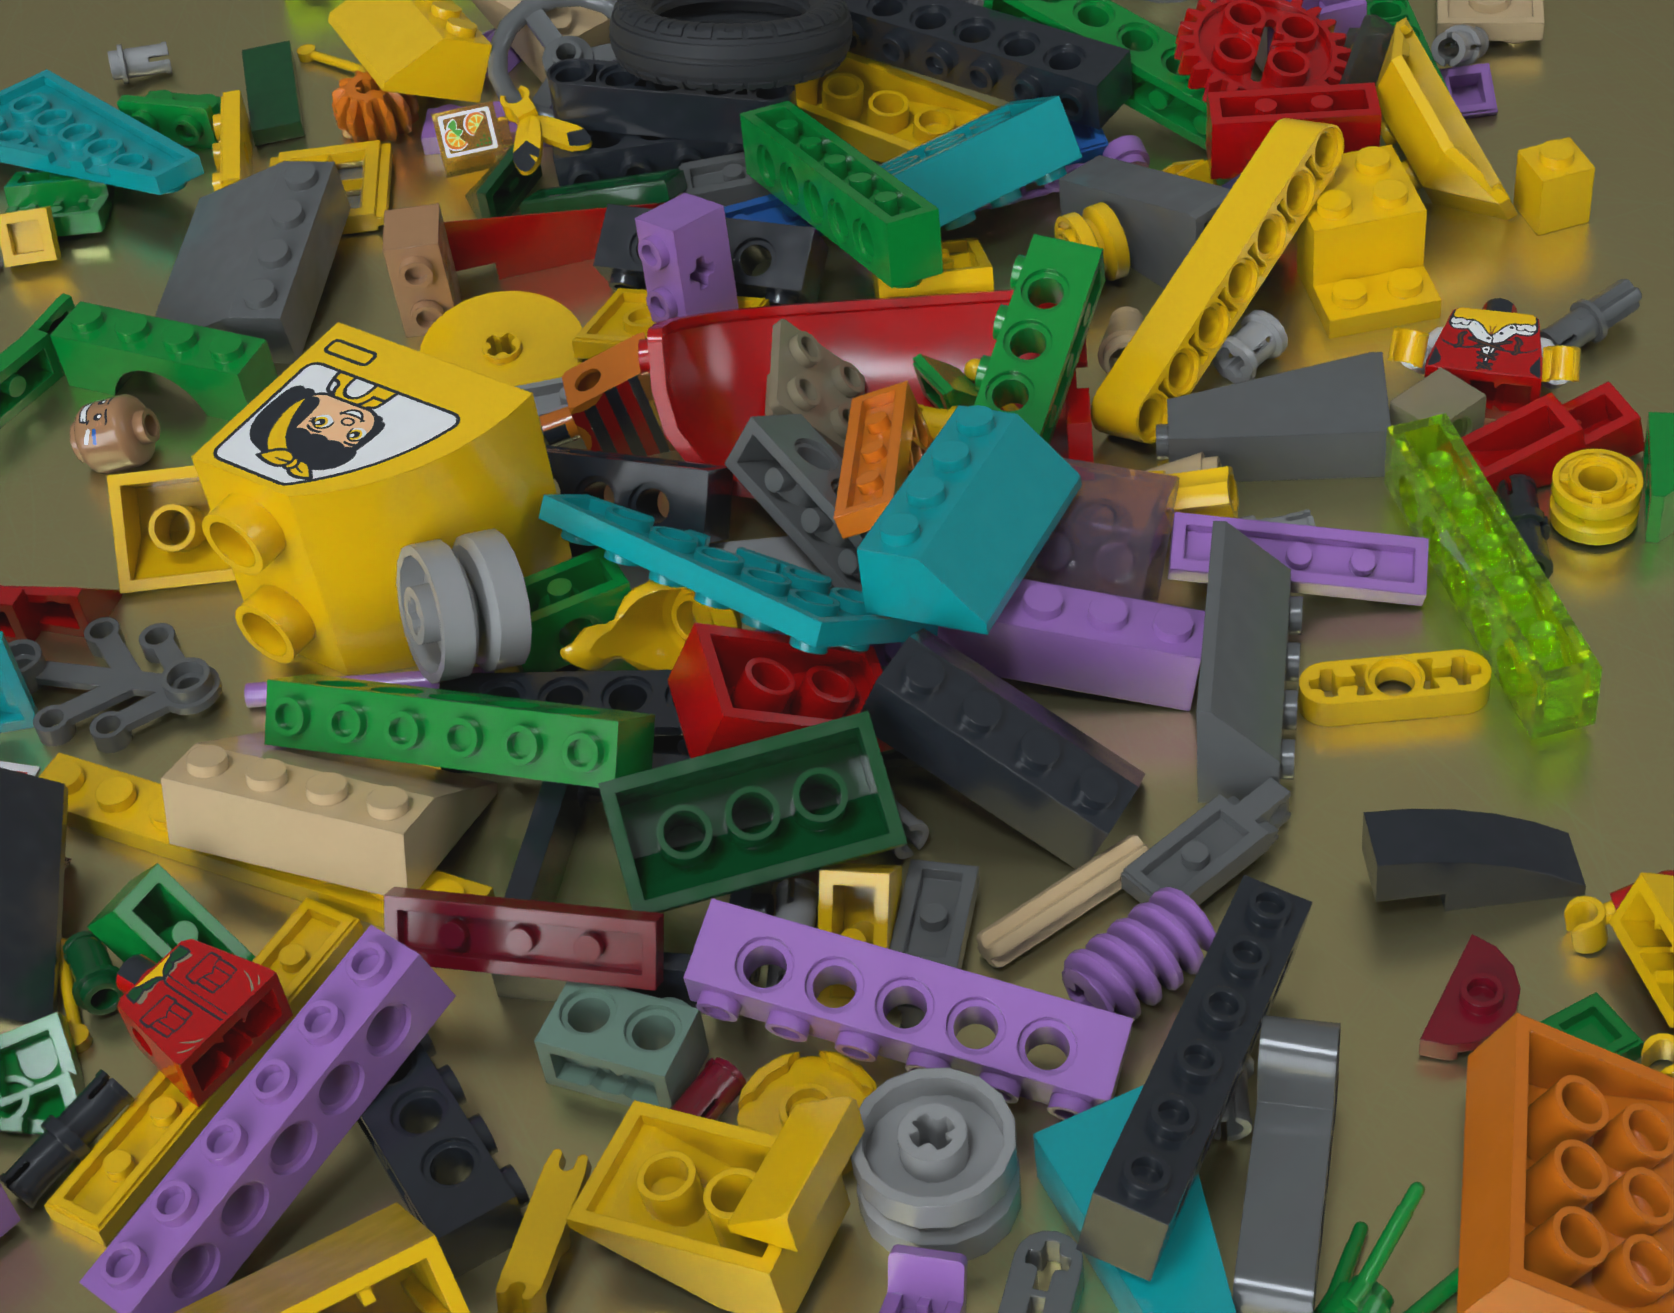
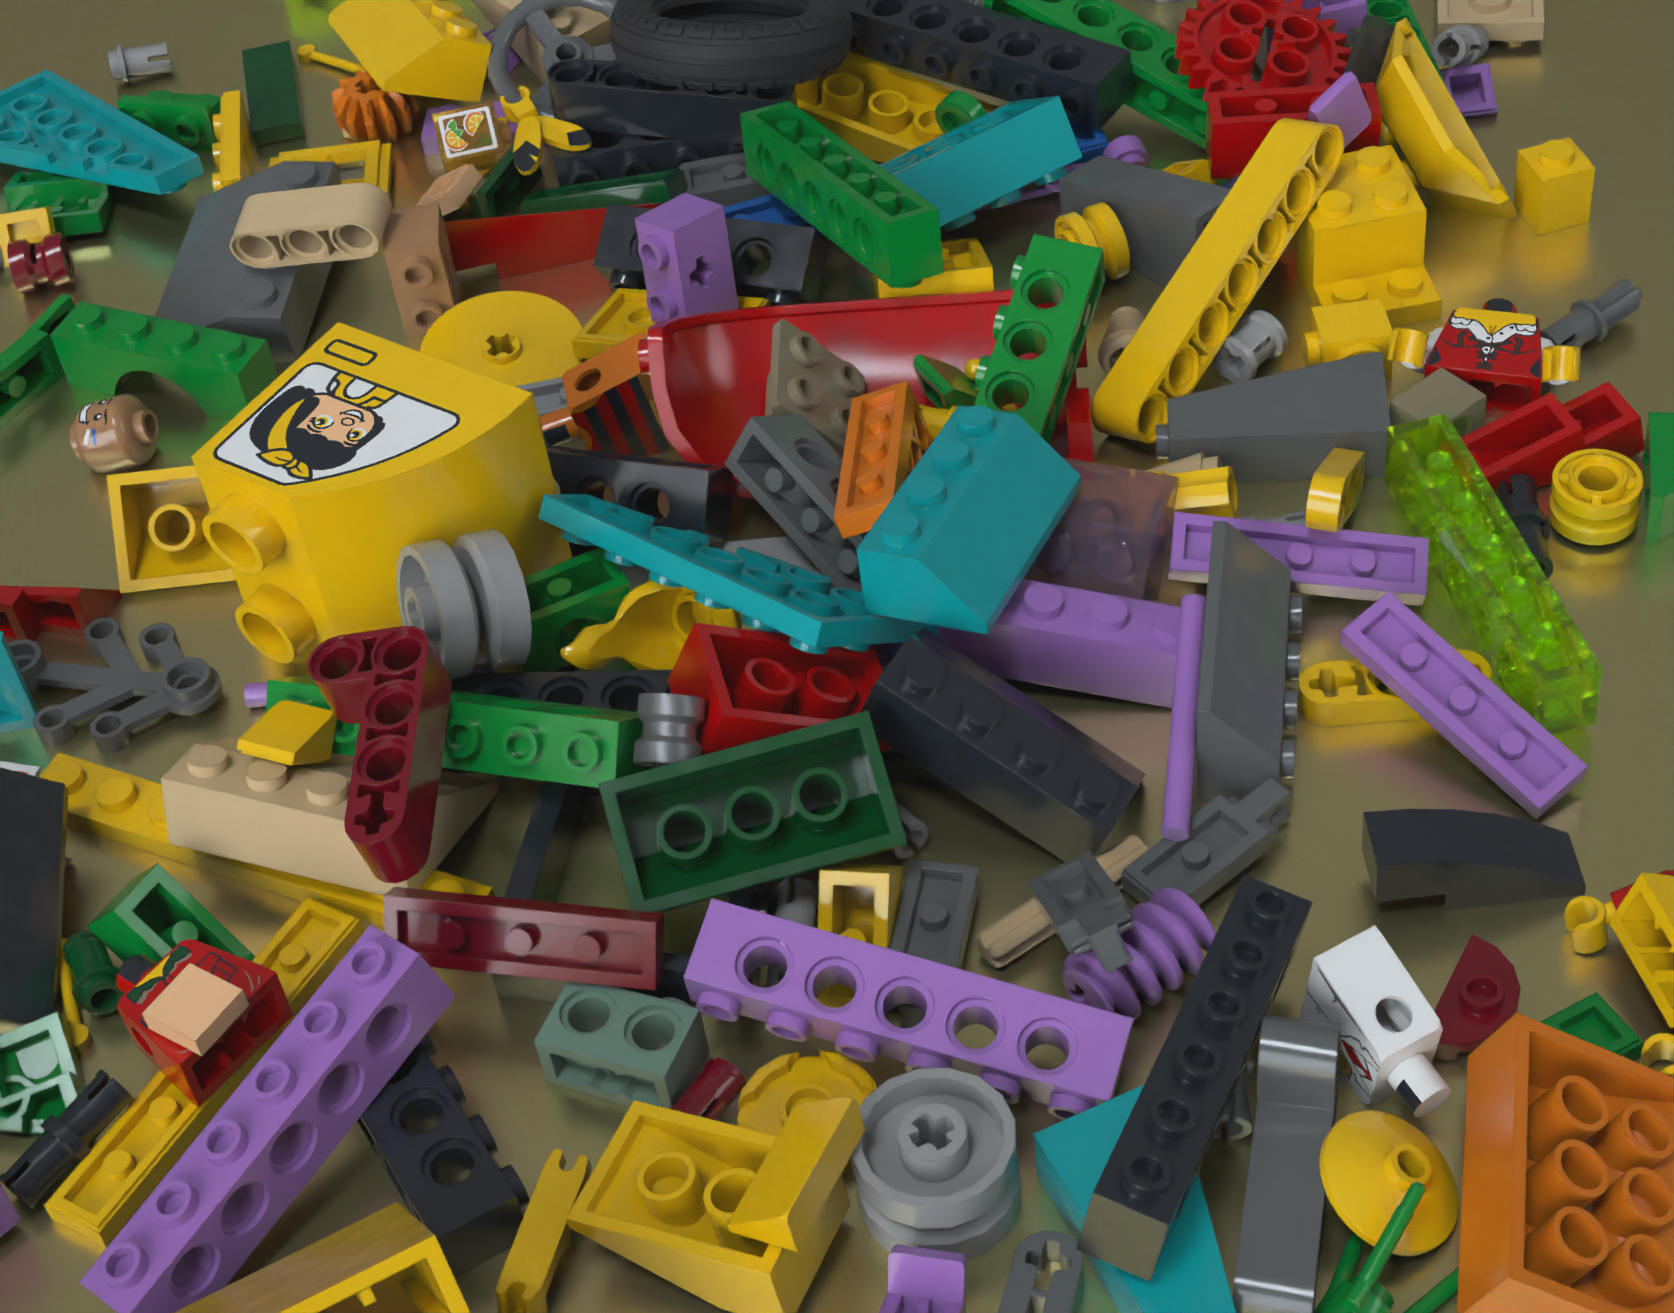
none -> dark red wheel [7,232,75,294]
none -> light nougat tile [142,963,249,1056]
none -> tan beam [229,183,392,268]
none -> yellow slope [237,700,337,766]
none -> dark red beam [307,626,452,883]
none -> light nougat tile [415,163,483,216]
none -> flat silver wheel [633,693,706,767]
none -> green tile [935,91,987,134]
none -> dark grey hinge [1027,850,1135,973]
none -> medium lavender bar [1161,594,1206,842]
none -> white torso [1299,925,1451,1117]
none -> yellow brick [1302,298,1393,381]
none -> yellow beam [1305,447,1366,533]
none -> medium lavender slope [1306,71,1372,148]
none -> yellow dish [1319,1110,1459,1256]
none -> medium lavender plate [1340,591,1588,820]

